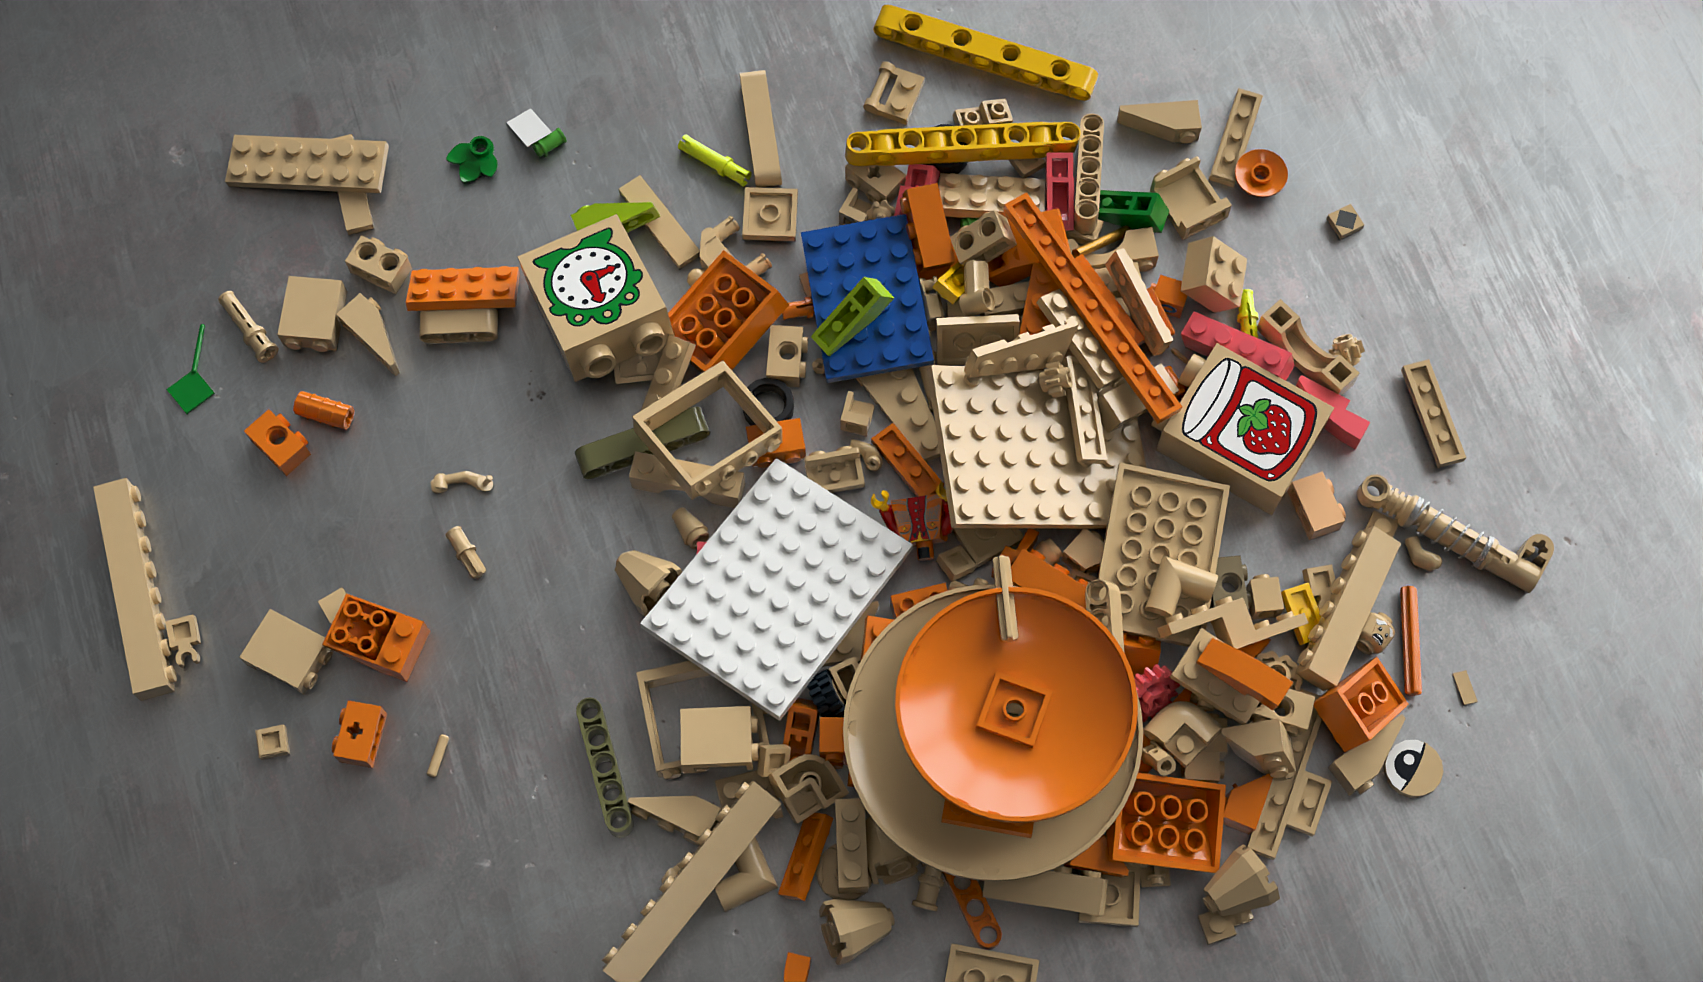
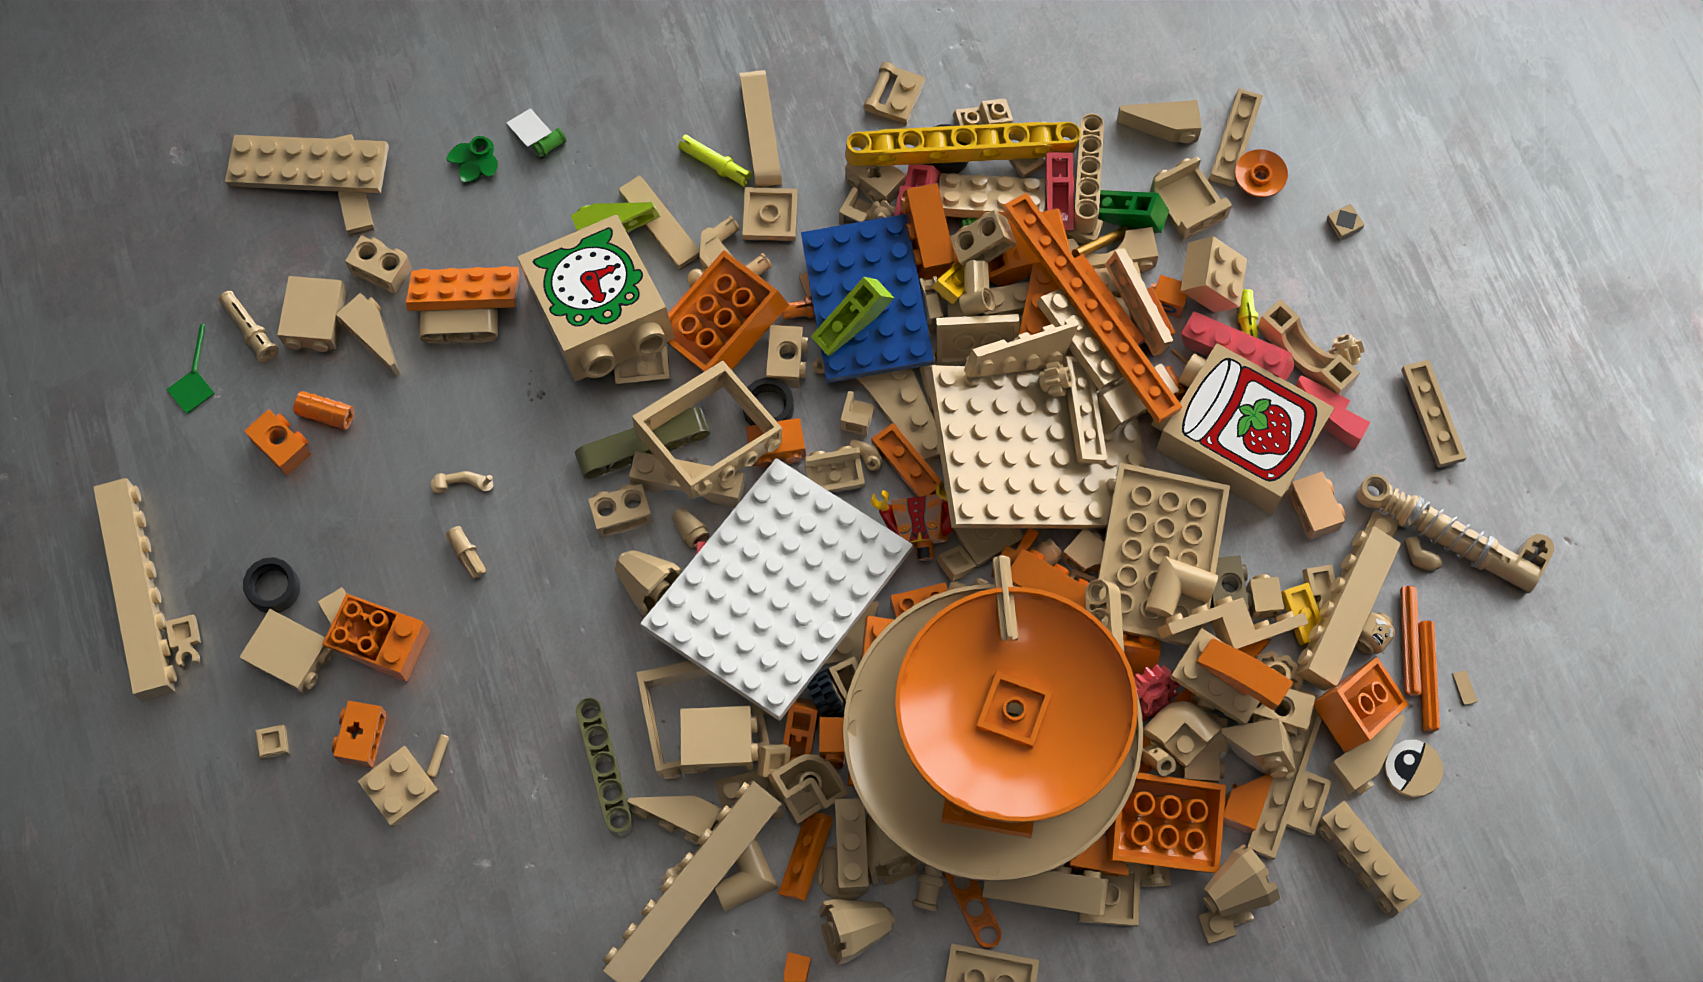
tan plate [641,335,696,410] -> none
yellow beam [873,5,1099,101] -> none
none -> black tyre [243,557,300,613]
none -> tan plate [358,745,440,828]
none -> tan brick [588,483,653,538]
none -> tan brick [1317,800,1422,918]
none -> orange axle [1419,620,1440,732]

